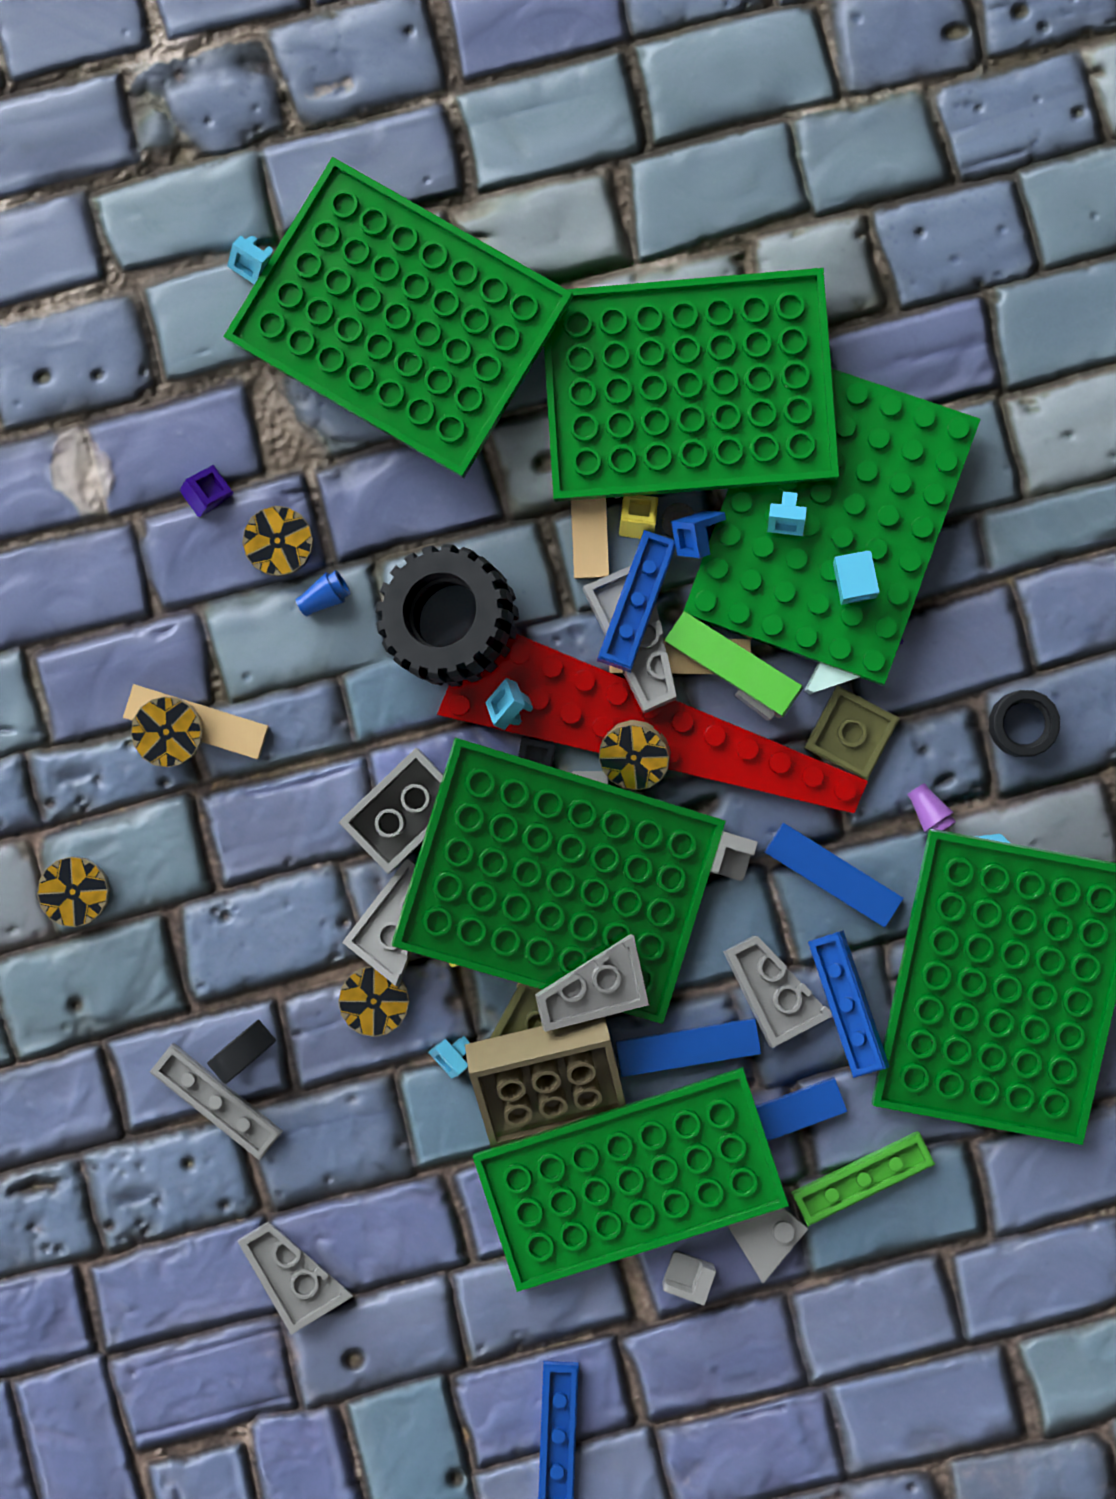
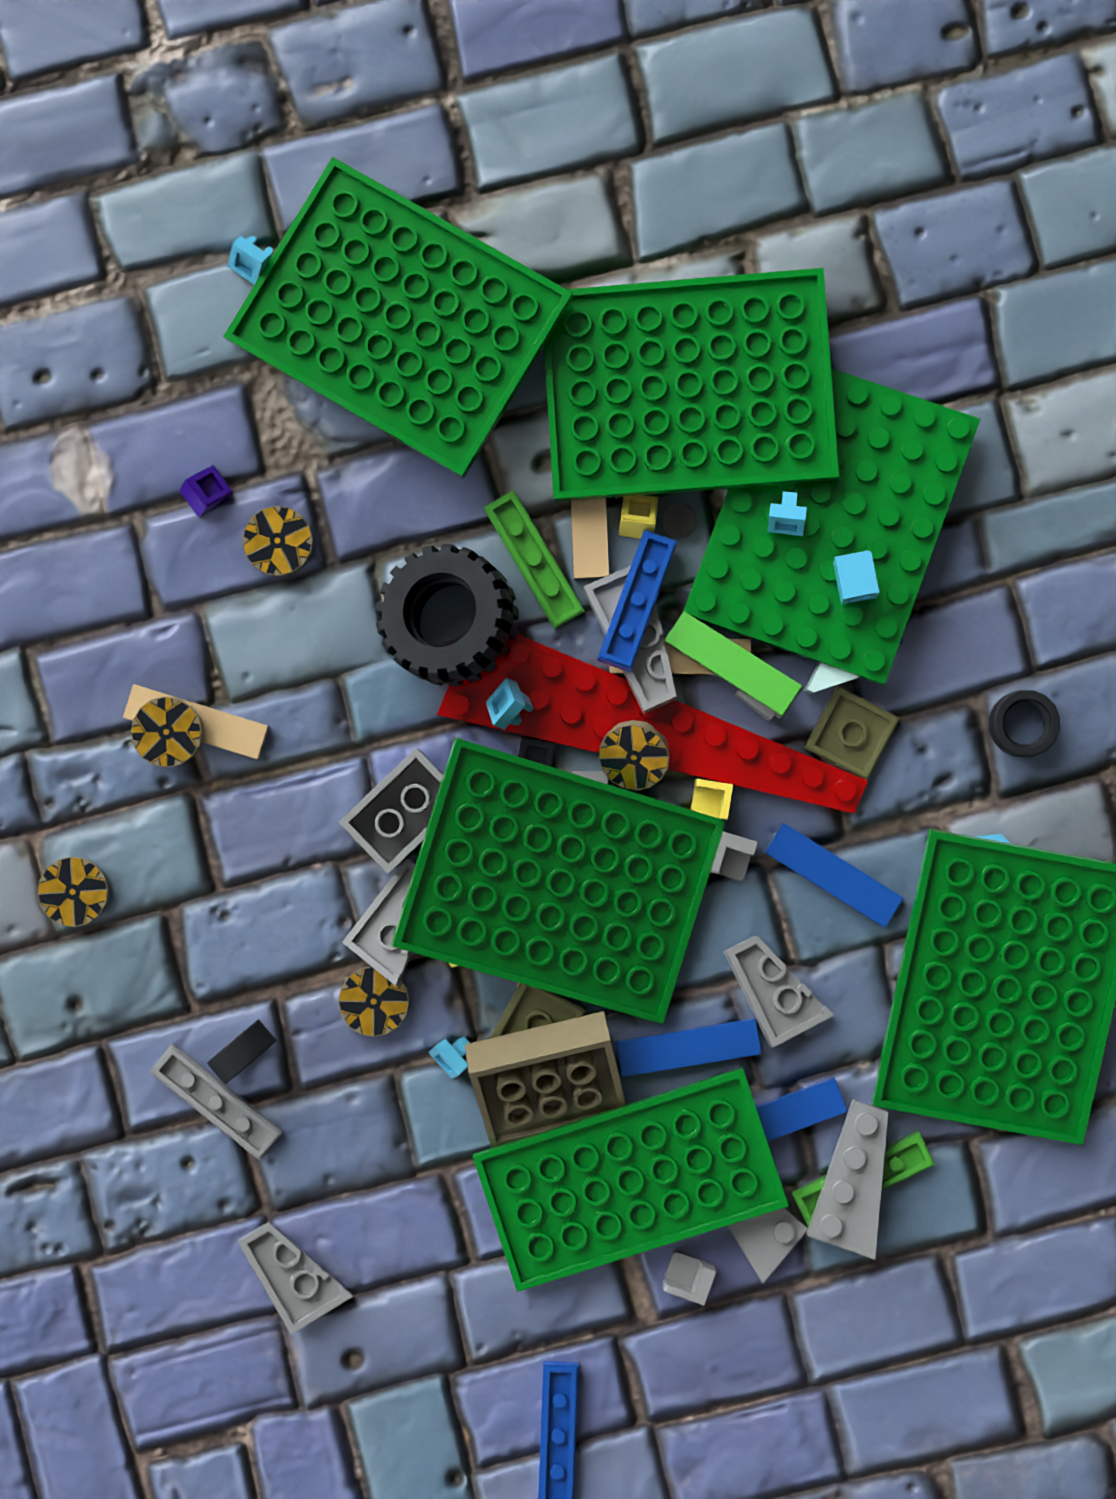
blue cone [295,570,351,617] -> none
light grey wing [535,934,649,1032] -> none
blue panel [671,510,726,558] -> none
blue tile [808,930,890,1078] -> none
medium lavender cone [907,783,956,832] -> none
none -> bright green tile [483,490,585,630]
none -> light yellow panel [690,779,733,820]
none -> light grey wing [806,1099,888,1260]

